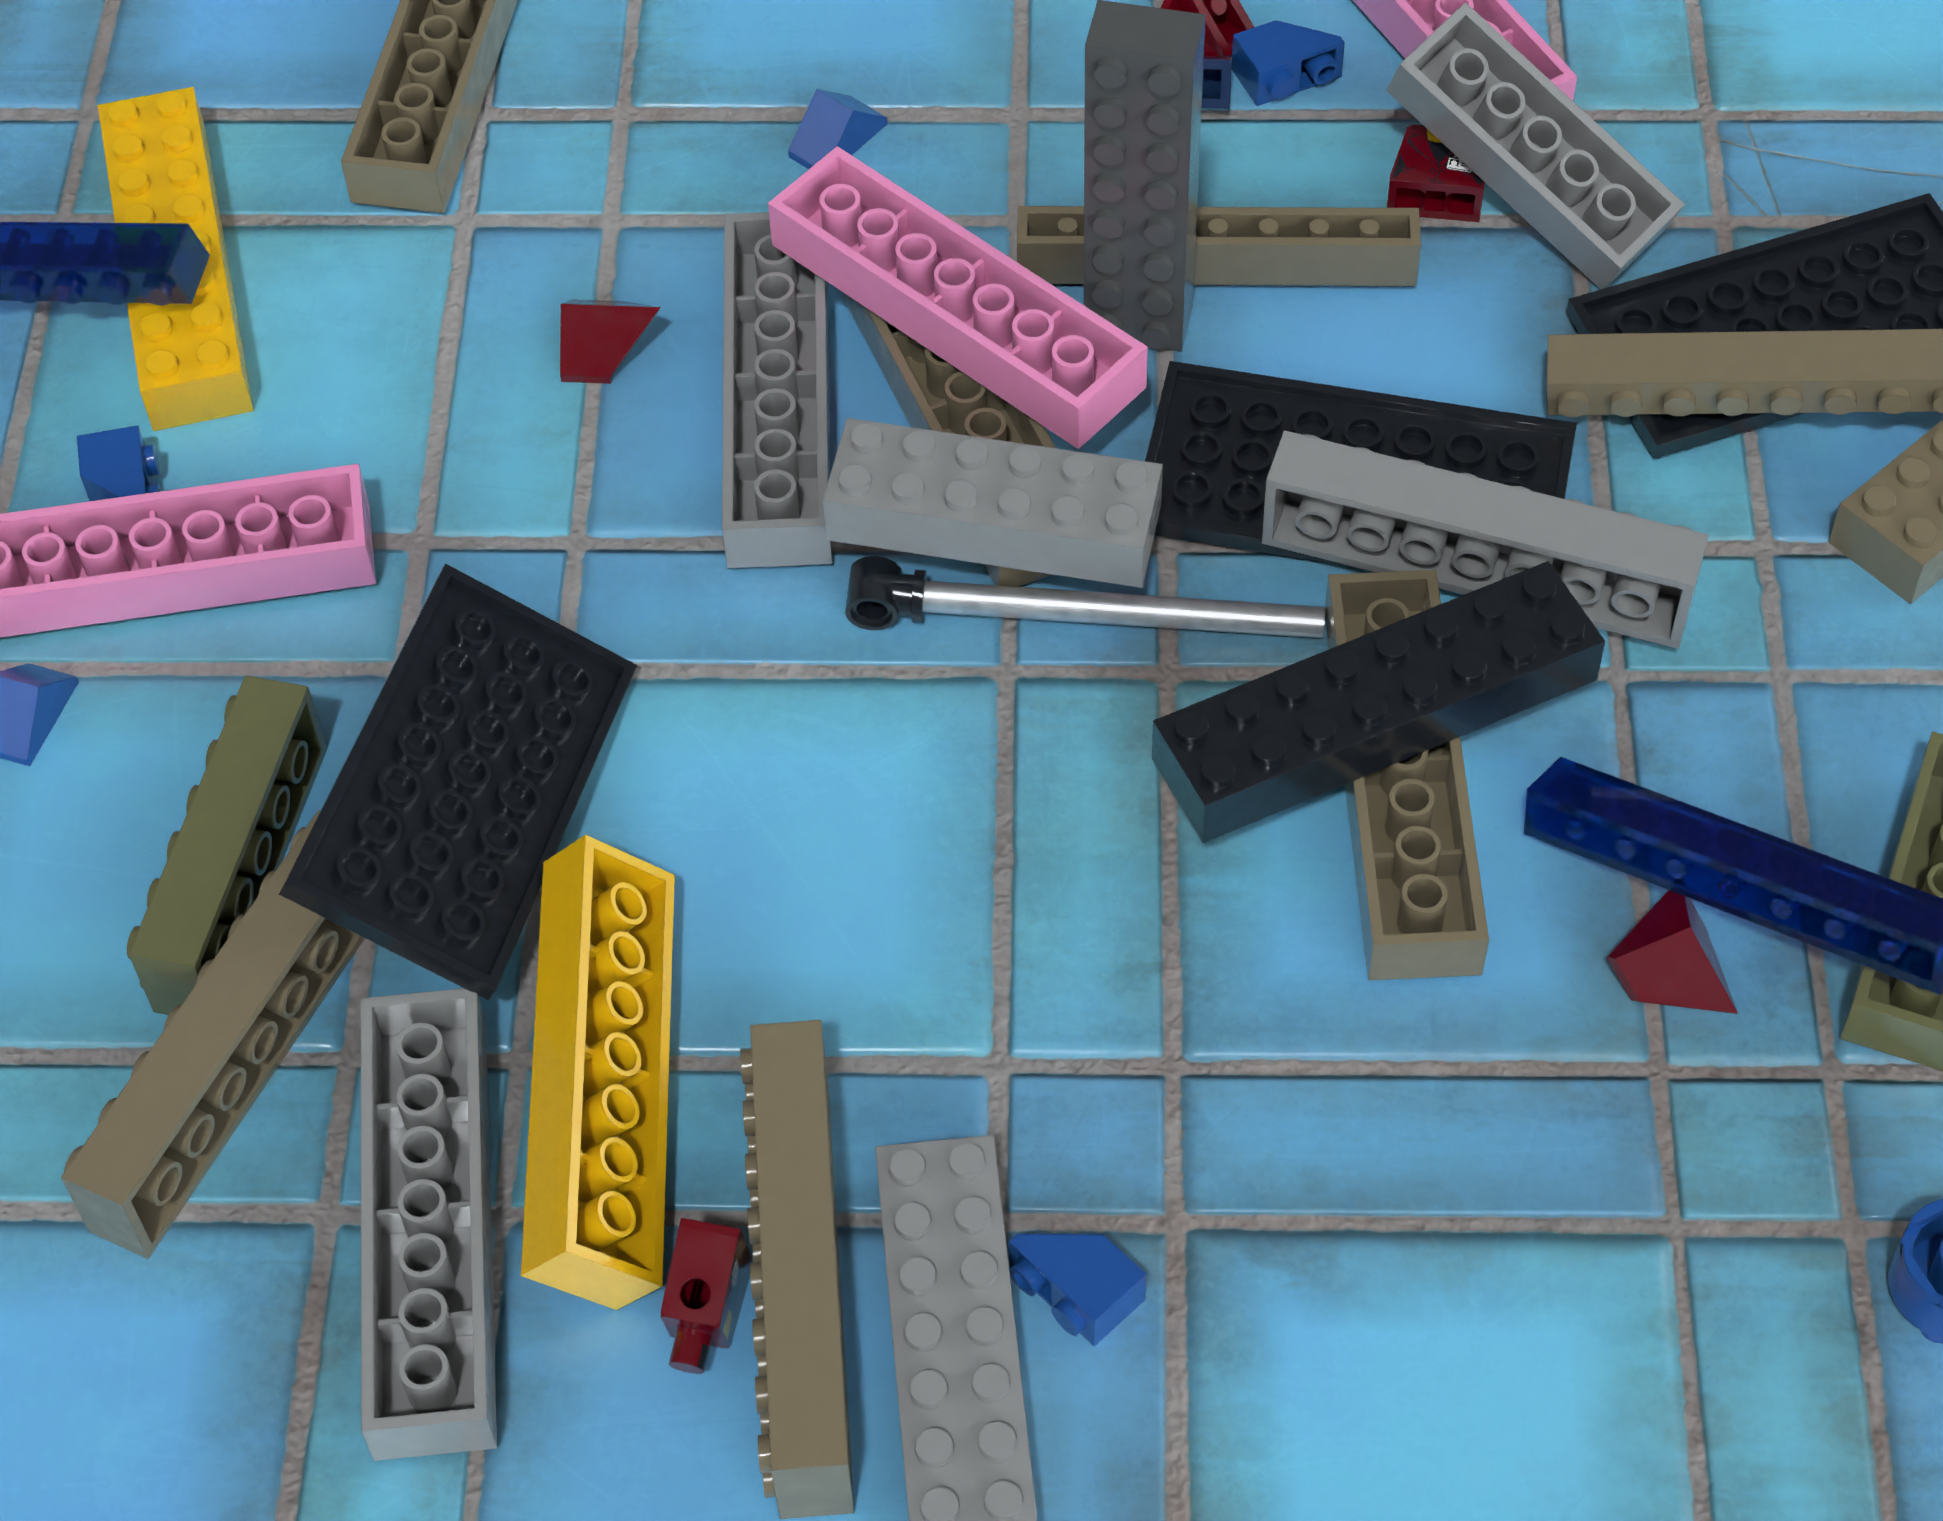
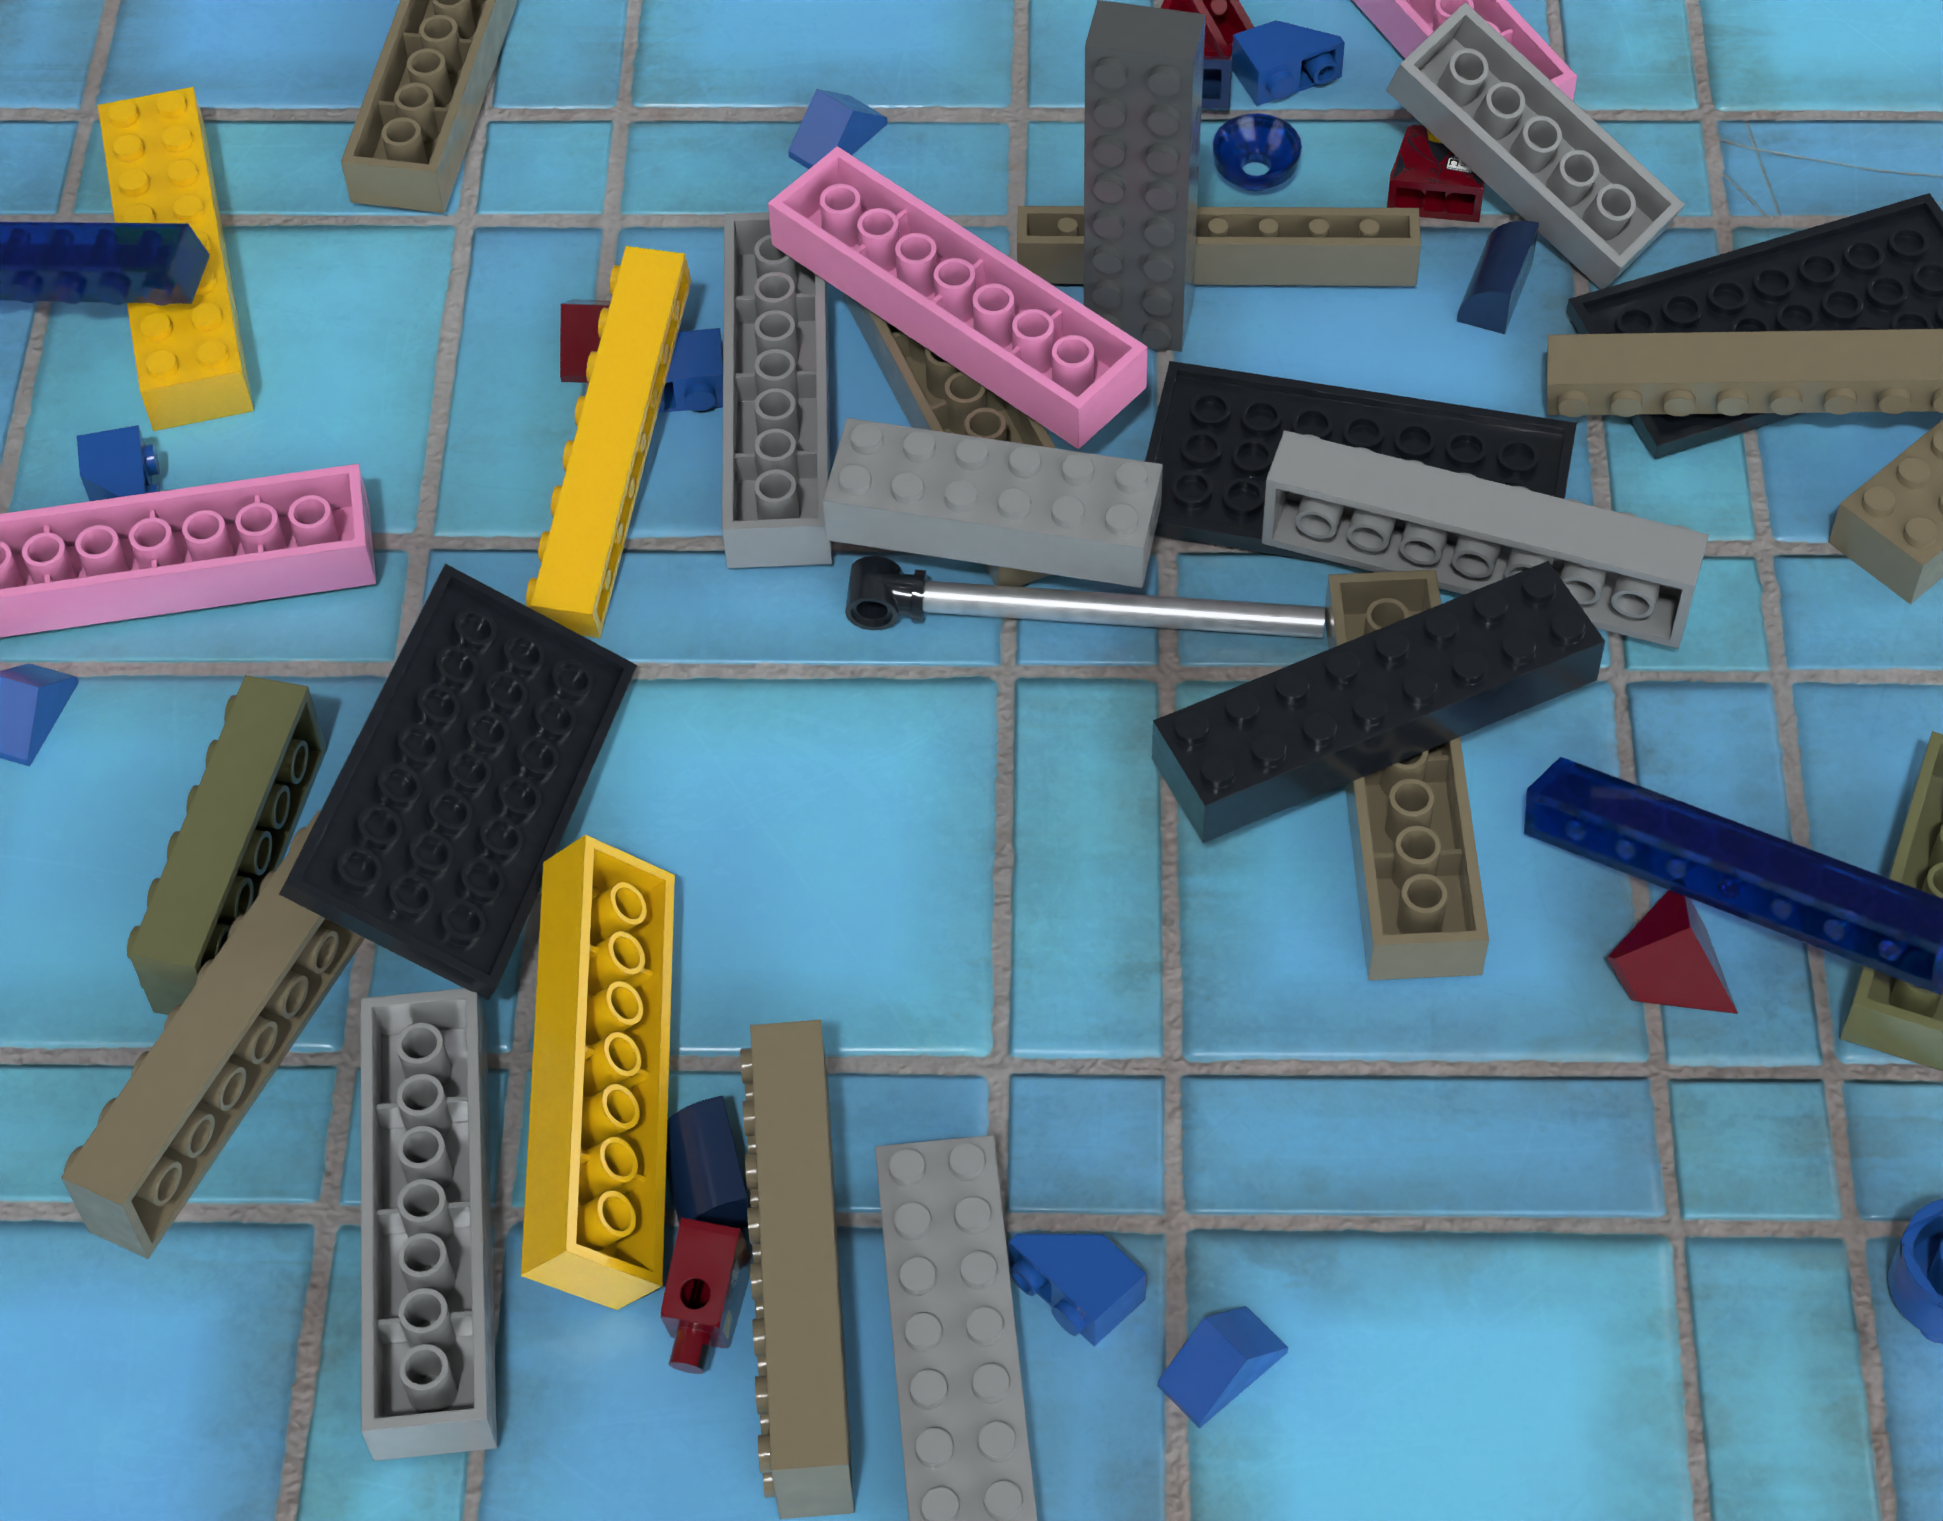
none -> yellow brick [526,246,692,638]
none -> blue slope [658,328,723,413]
none -> dark blue brick [666,1095,749,1228]
none -> blue slope [1157,1306,1288,1429]
none -> clear blue piece [1212,113,1302,191]
none -> dark blue brick [1457,221,1539,334]

